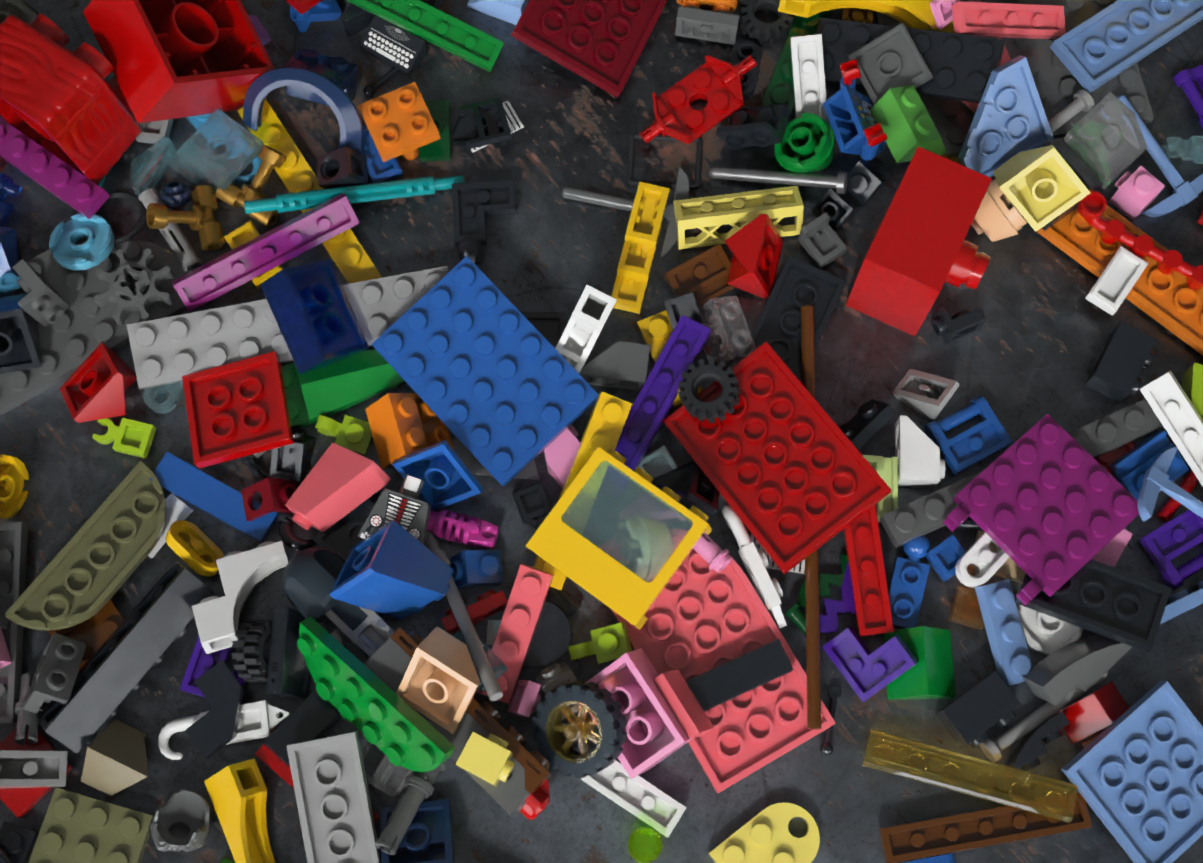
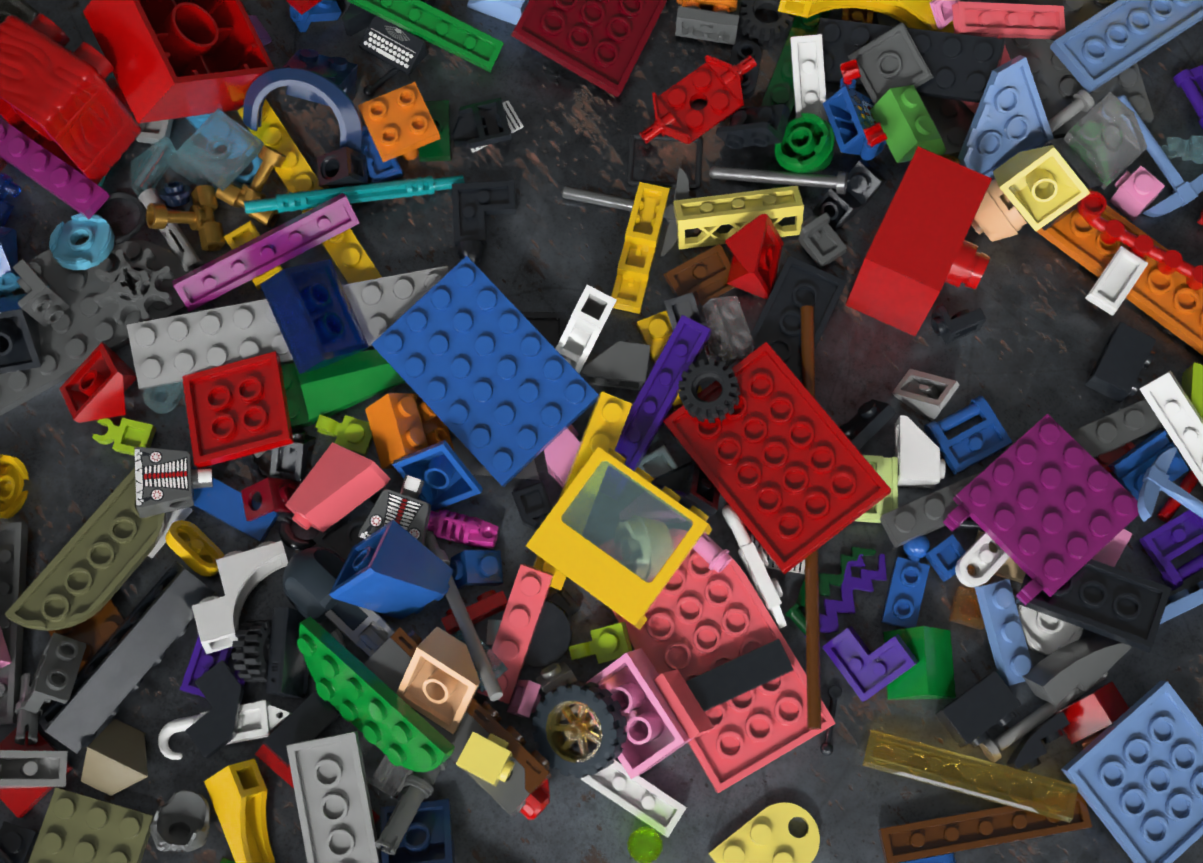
red plate [844,505,894,636] -> none
none -> torso [134,447,213,518]

